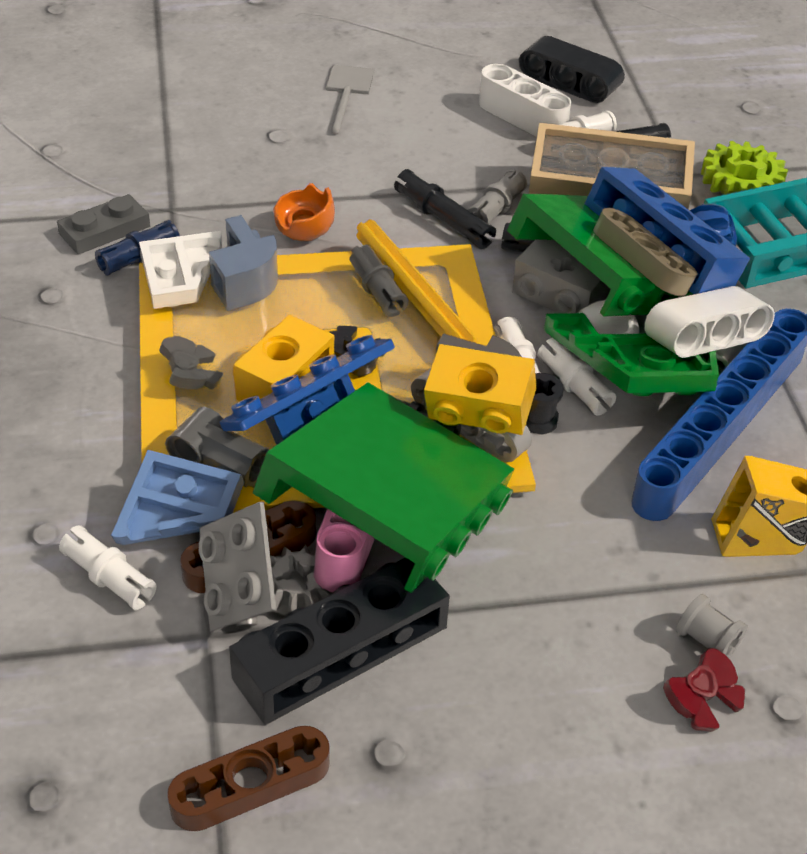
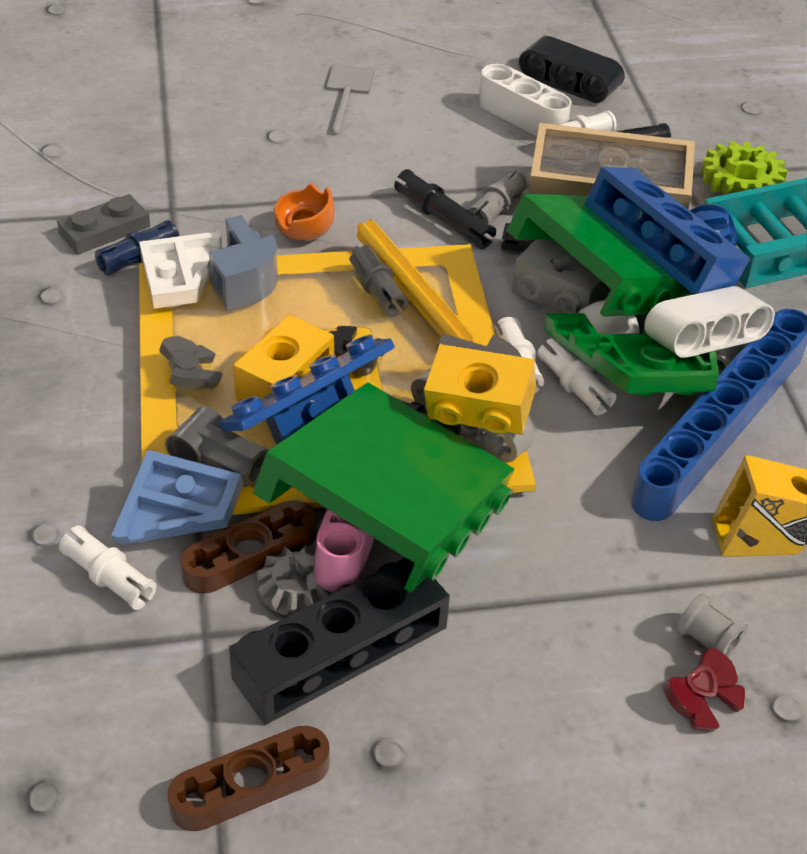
light grey hinge [199,502,276,631] -> none
black bush [526,373,564,435] -> none
dark tan beam [593,208,697,296] -> none

